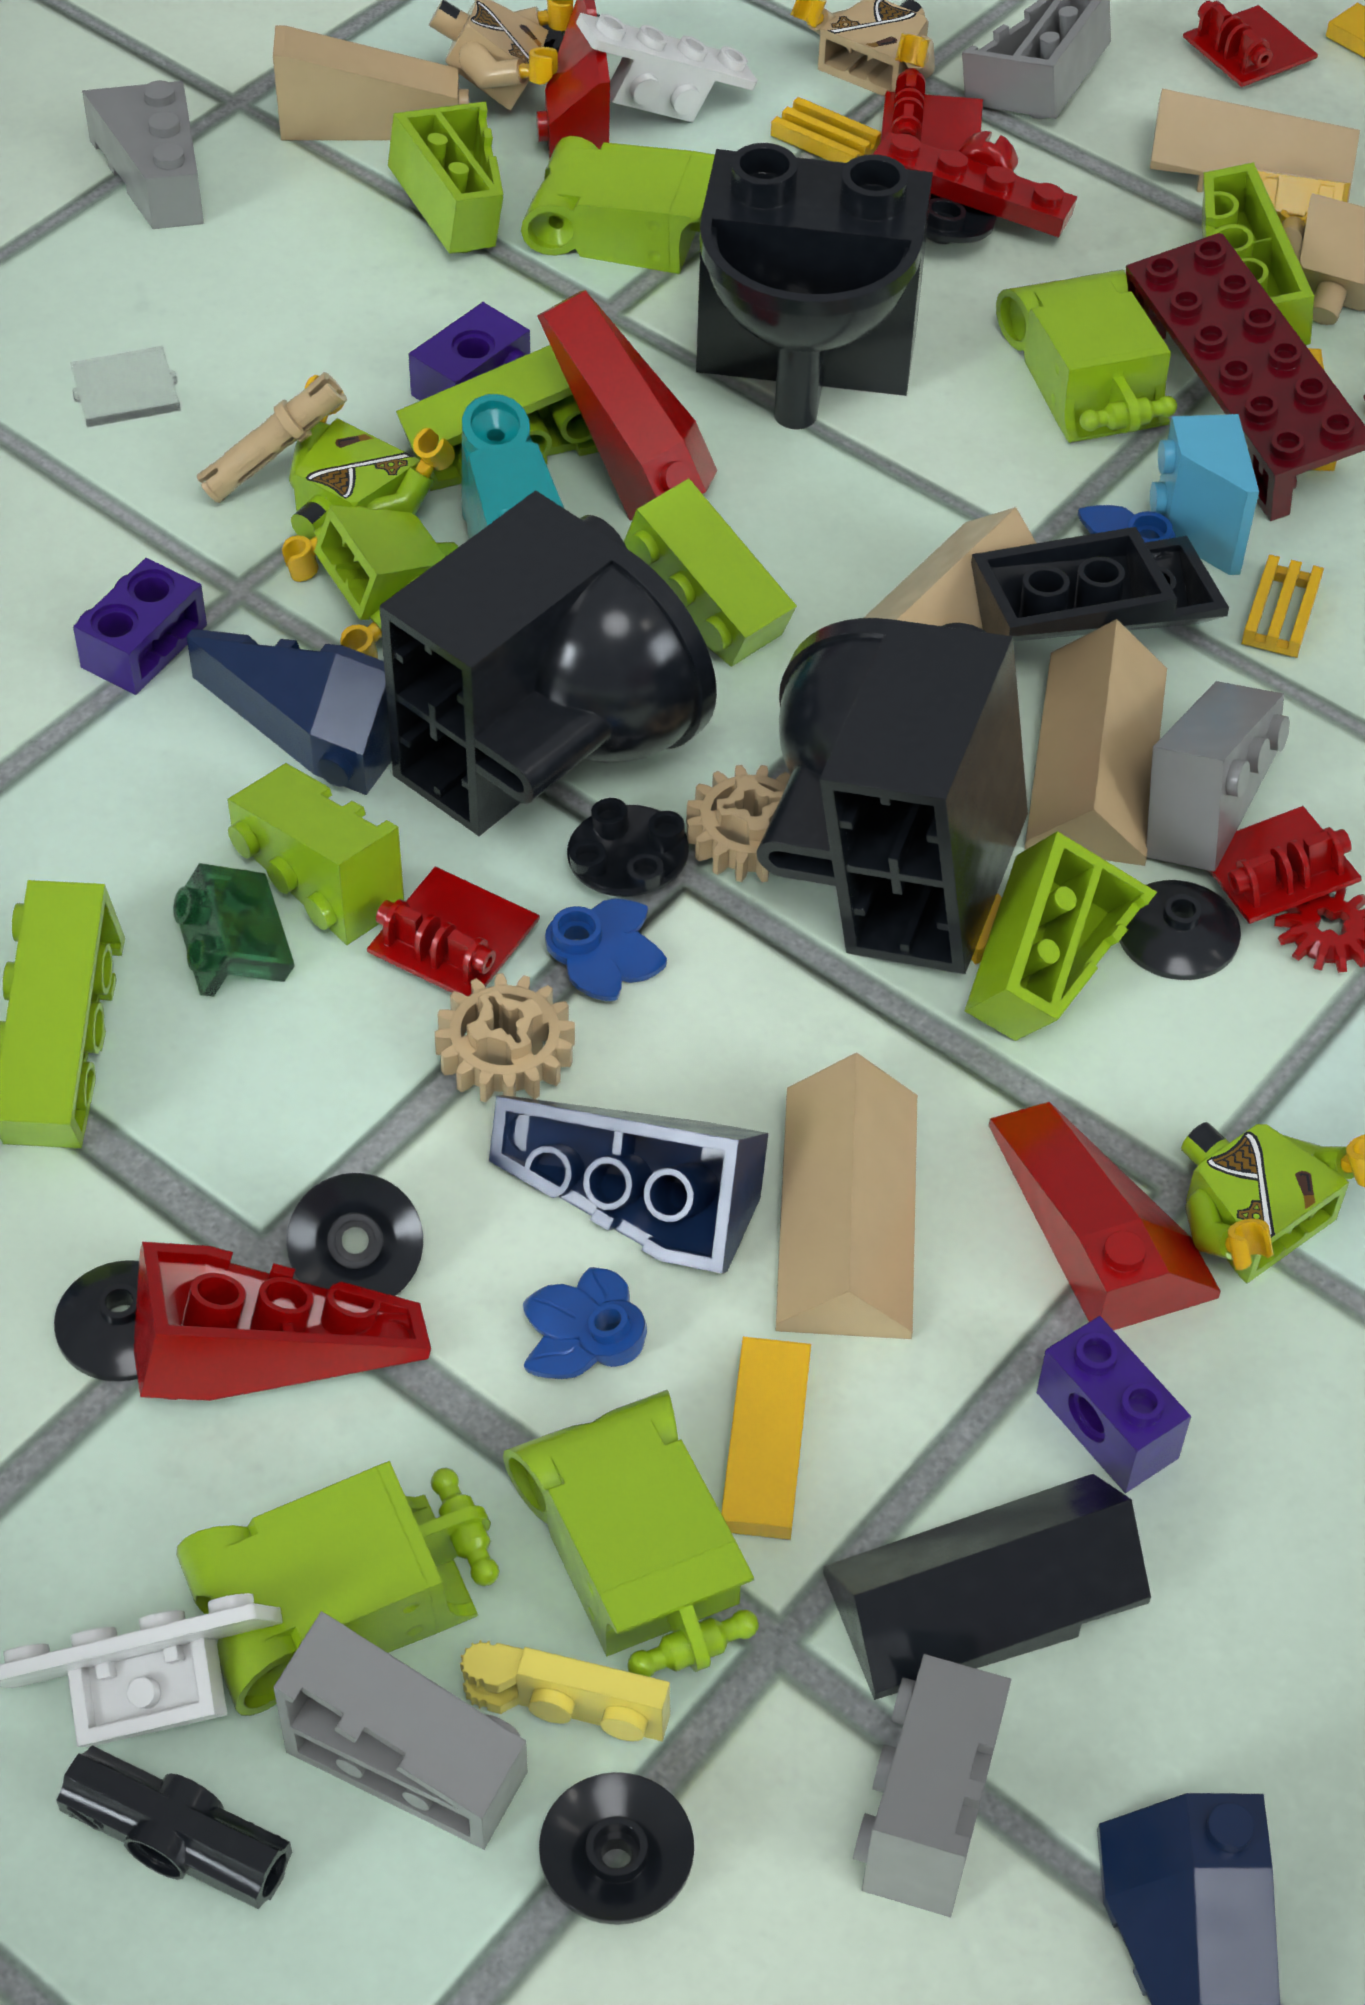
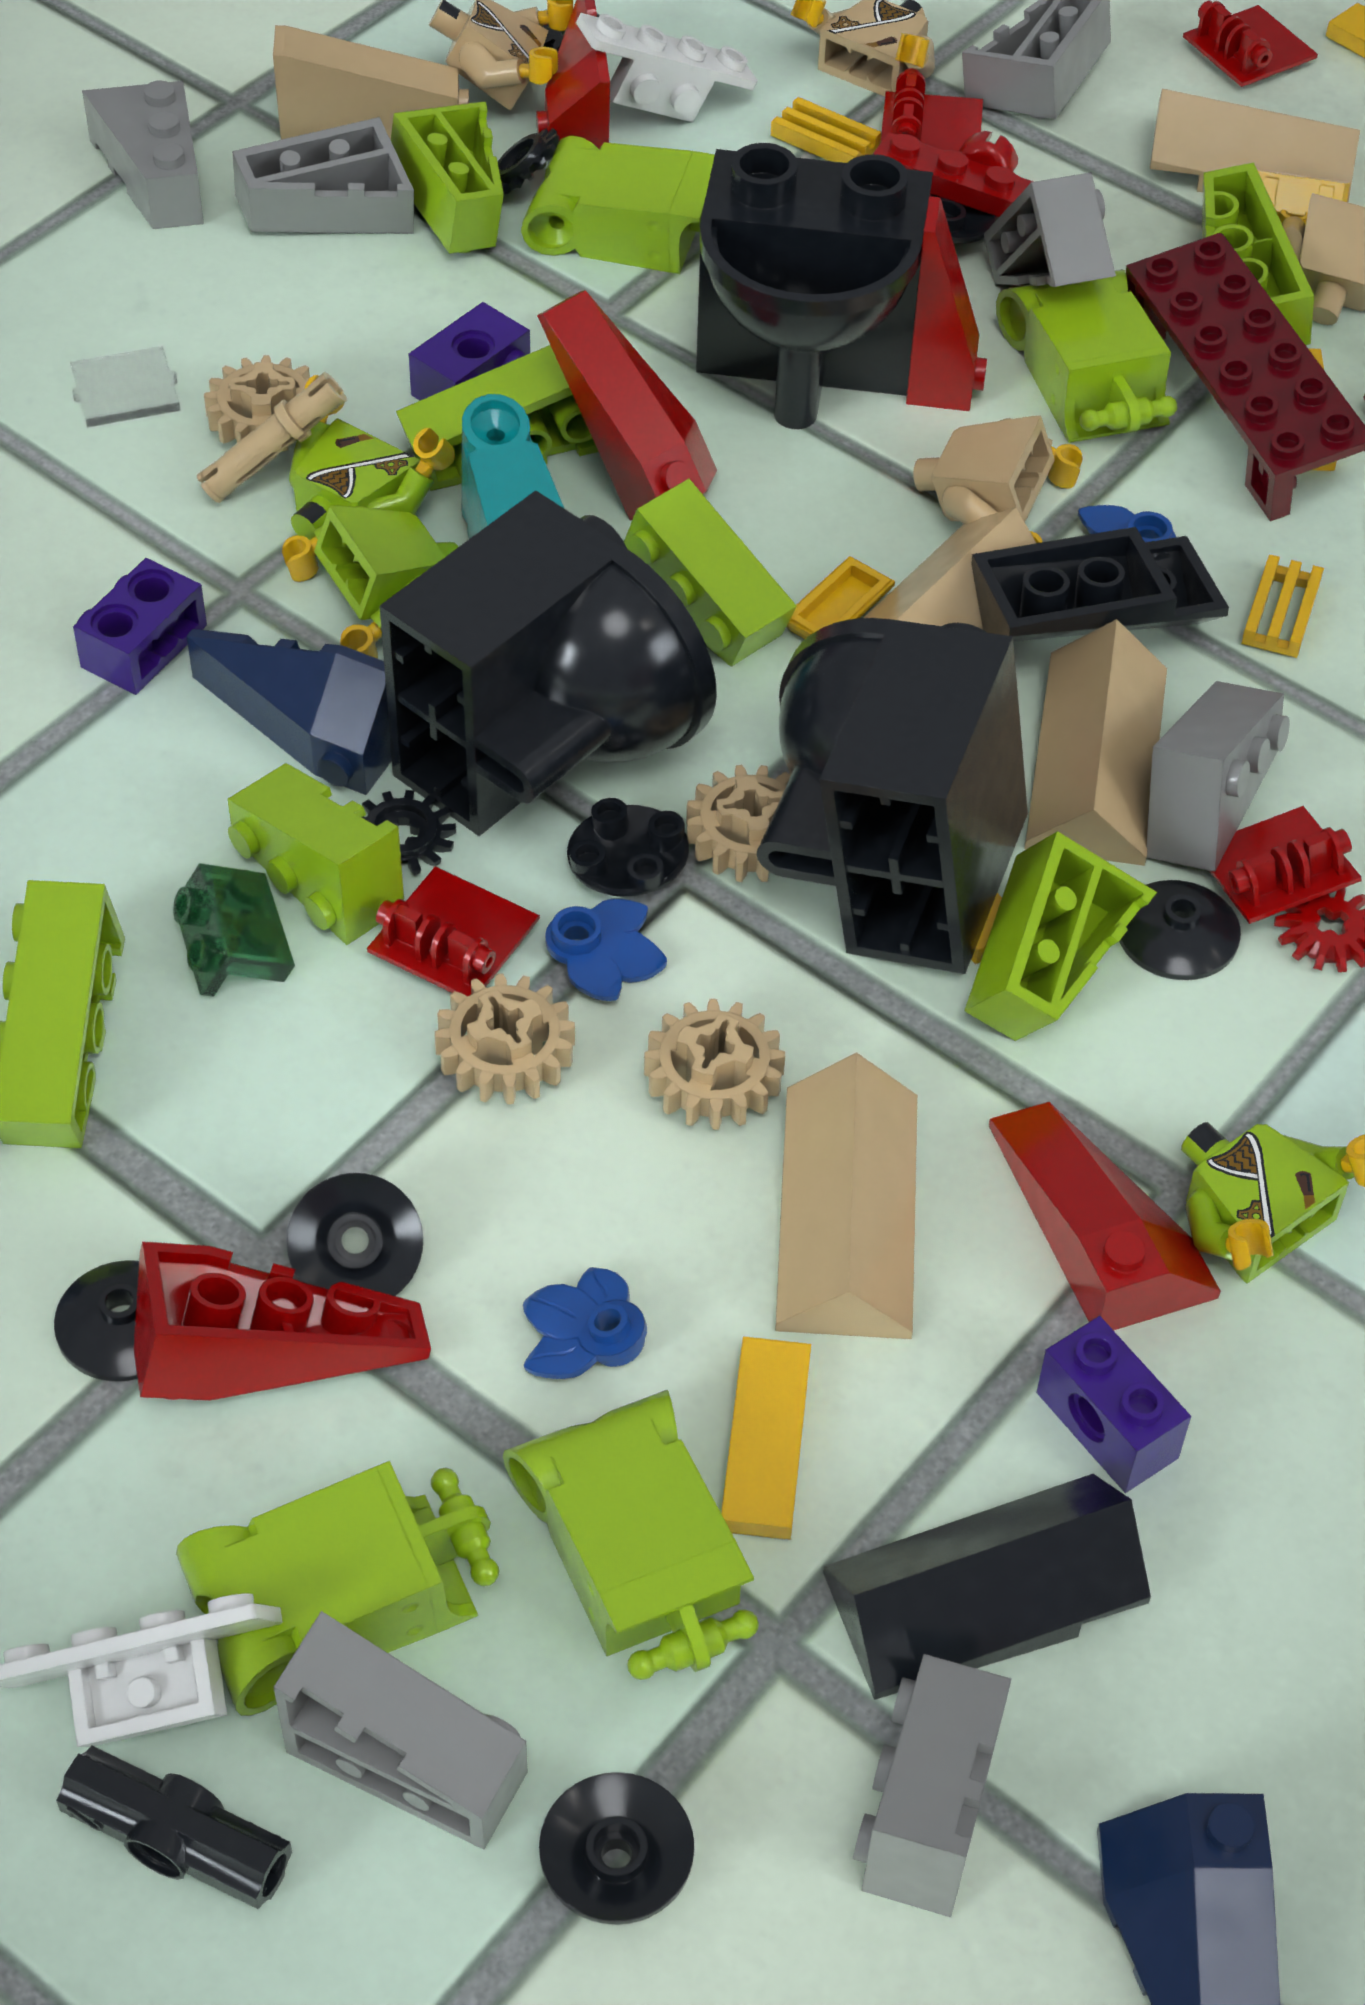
light yellow hinge [460,1640,670,1742] -> none
dark blue wedge [489,1095,769,1273] -> none
medium azure slope [1150,414,1259,575] -> none
none -> tan gear [204,355,310,451]
none -> light grey wedge [232,117,414,234]
none -> black gear [362,790,456,875]
none -> black gear [498,128,560,195]
none -> tan gear [644,999,785,1130]
none -> yellow tile [786,556,895,639]
none -> red wedge [906,196,987,411]
none -> tan torso [913,416,1083,543]
none -> light grey wedge [984,172,1116,287]

